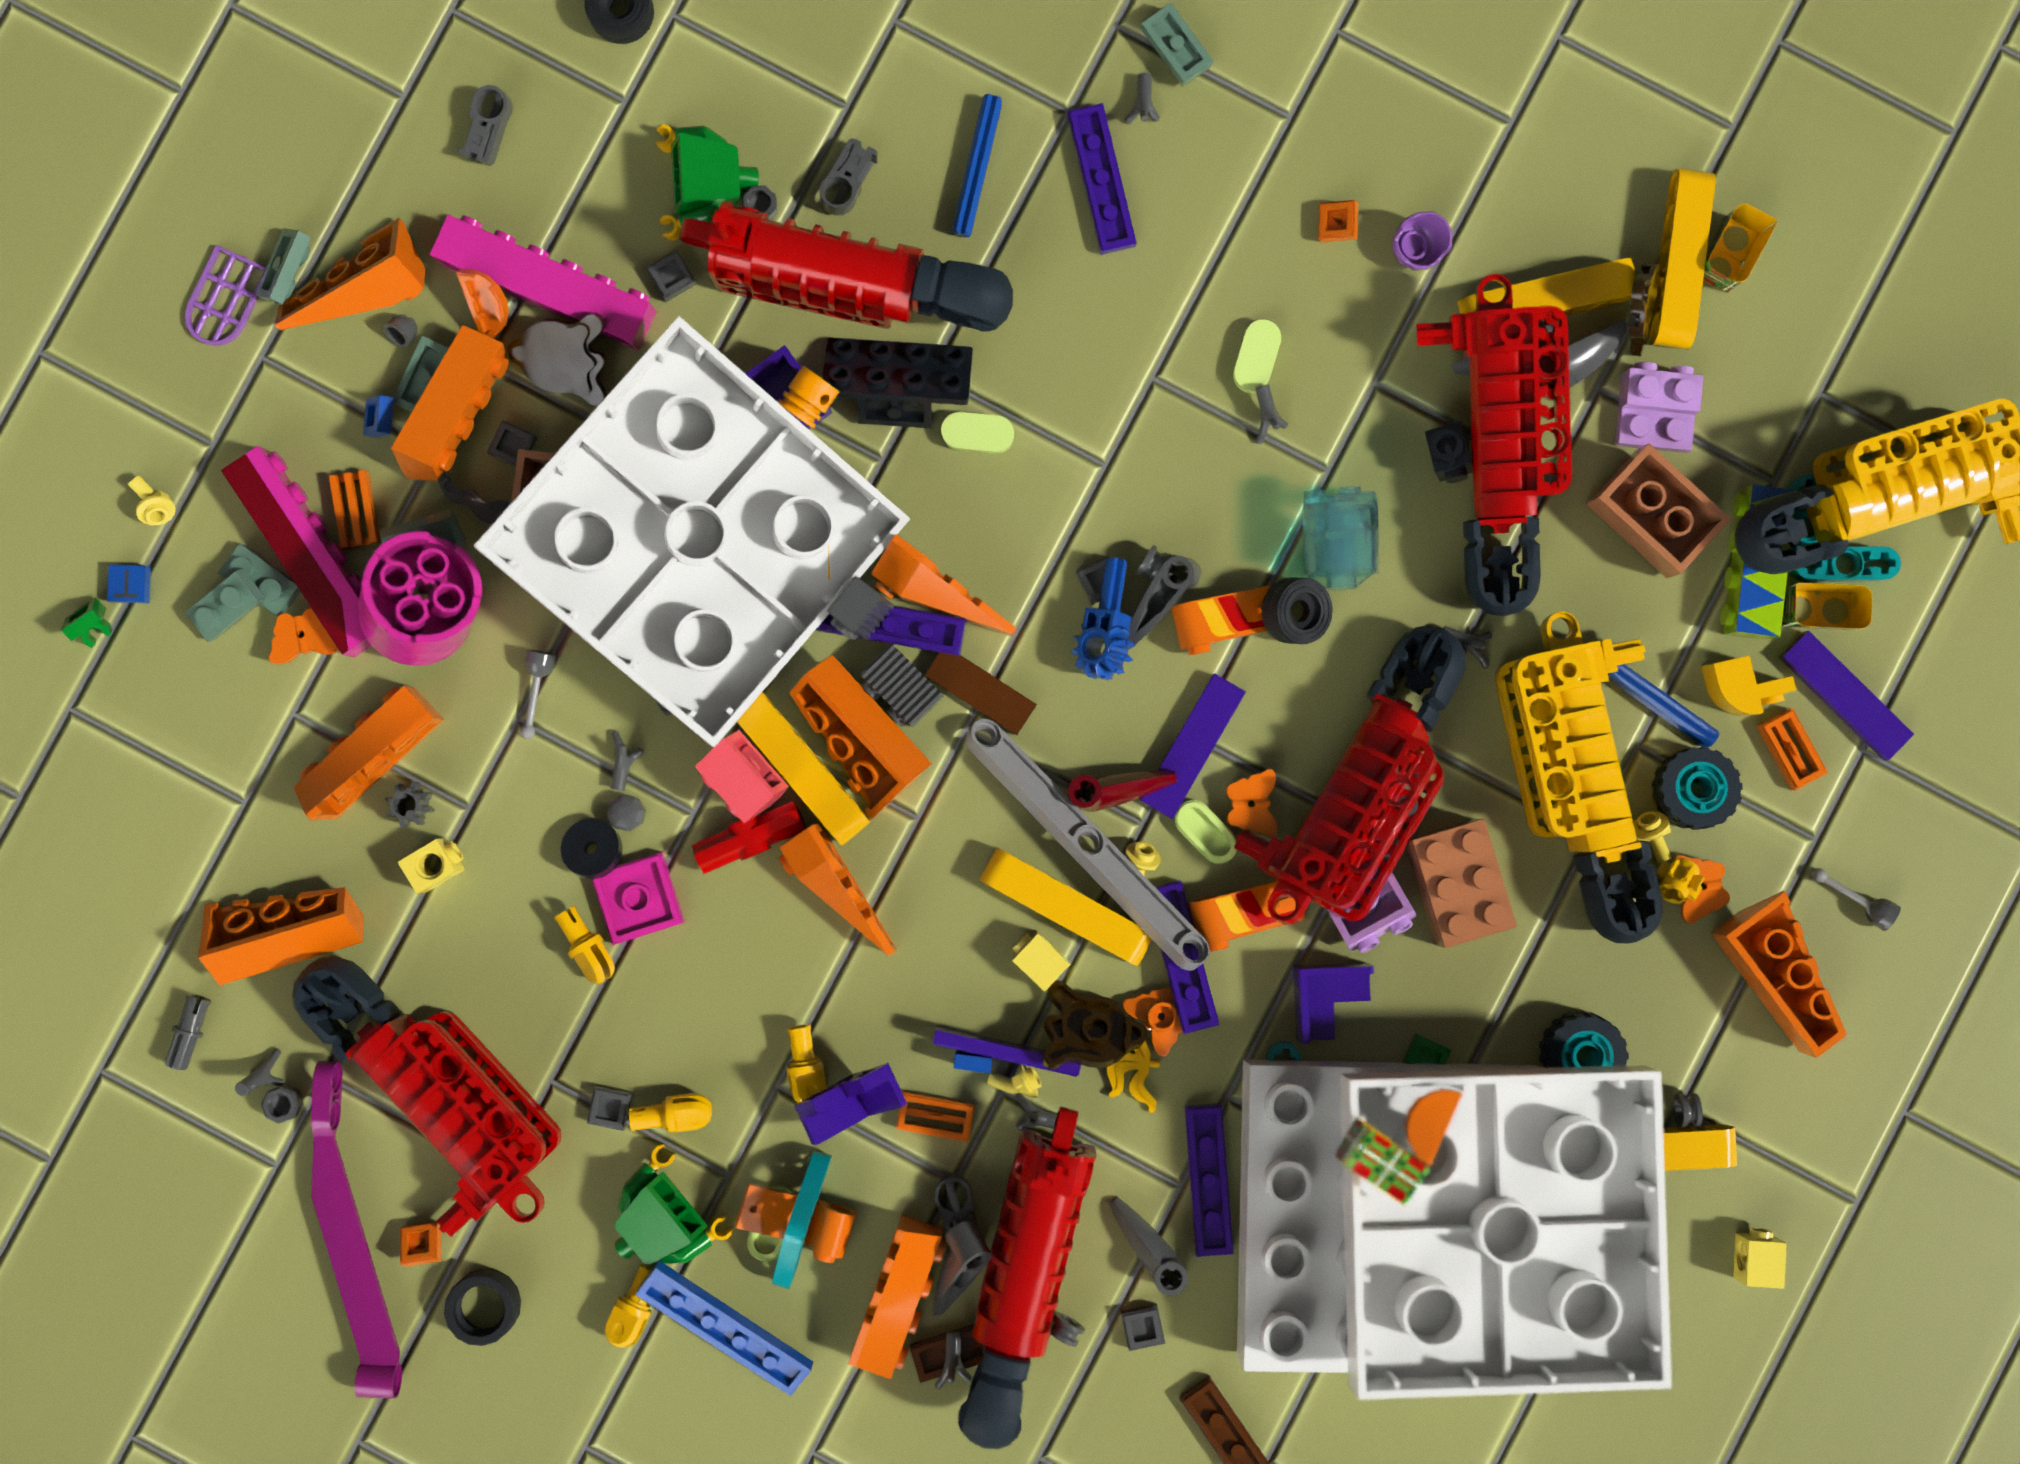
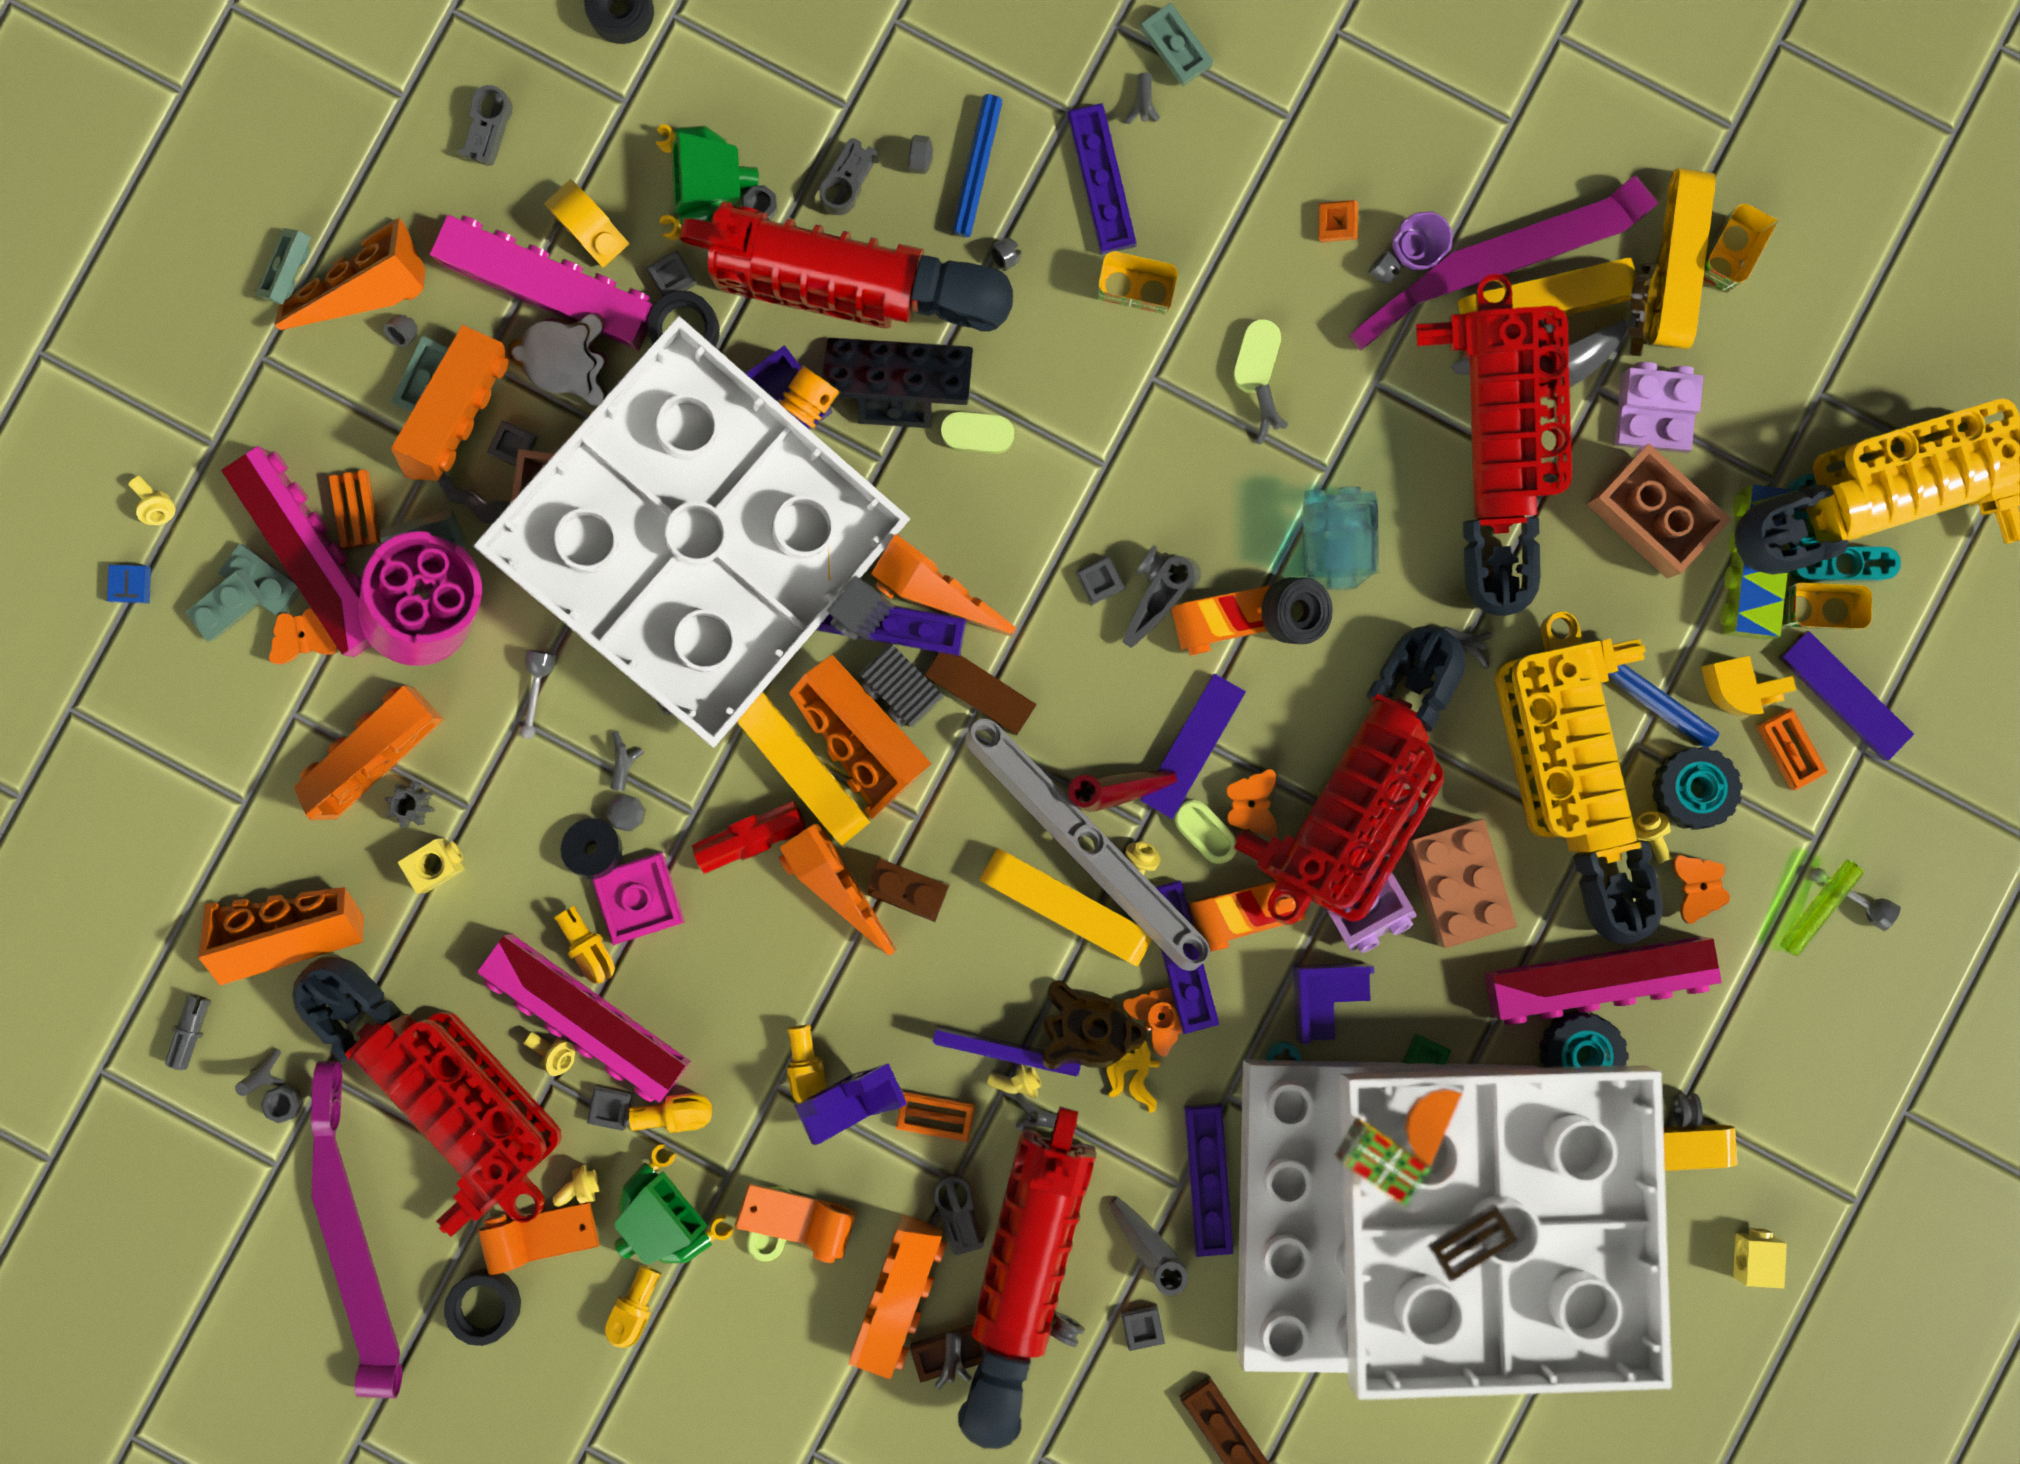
green tile [61,597,112,648] -> none
medium lavender window [185,245,266,346] -> none
blue tile [363,395,394,438] -> none
orange tile [400,1222,441,1267] -> none
orange tile [456,269,509,338] -> none
plate [635,1260,814,1396] -> none
coral slope [694,730,789,823] -> none
teal beam [772,1150,832,1289] -> none
dark grey piece [932,1221,992,1316] -> none
blue tile [953,1050,992,1073] -> none
light yellow brick [1012,931,1070,992] -> none
blue gear [1070,557,1136,680] -> none
black brick [1425,421,1473,483] -> none
yellow gear [1656,857,1705,904] -> none
orange wedge [1710,891,1847,1058] -> none
none -> brick [477,933,691,1103]
none -> orange door [478,1202,600,1275]
none -> light yellow plate [523,1031,575,1076]
none -> yellow brick [544,179,630,268]
none -> light yellow plate [552,1165,600,1208]
none -> black tyre [647,291,720,347]
none -> reddish brown window [867,857,950,922]
none -> dark grey tile [908,135,933,174]
none -> dark grey hinge [990,238,1022,271]
none -> yellow piece [1098,251,1178,314]
none -> magenta piece [1349,175,1659,351]
none -> dark grey hinge [1368,250,1401,283]
none -> dark brown tile [1427,1203,1518,1282]
none -> brick [1484,936,1722,1025]
none -> clear neon green axle [1780,859,1864,956]

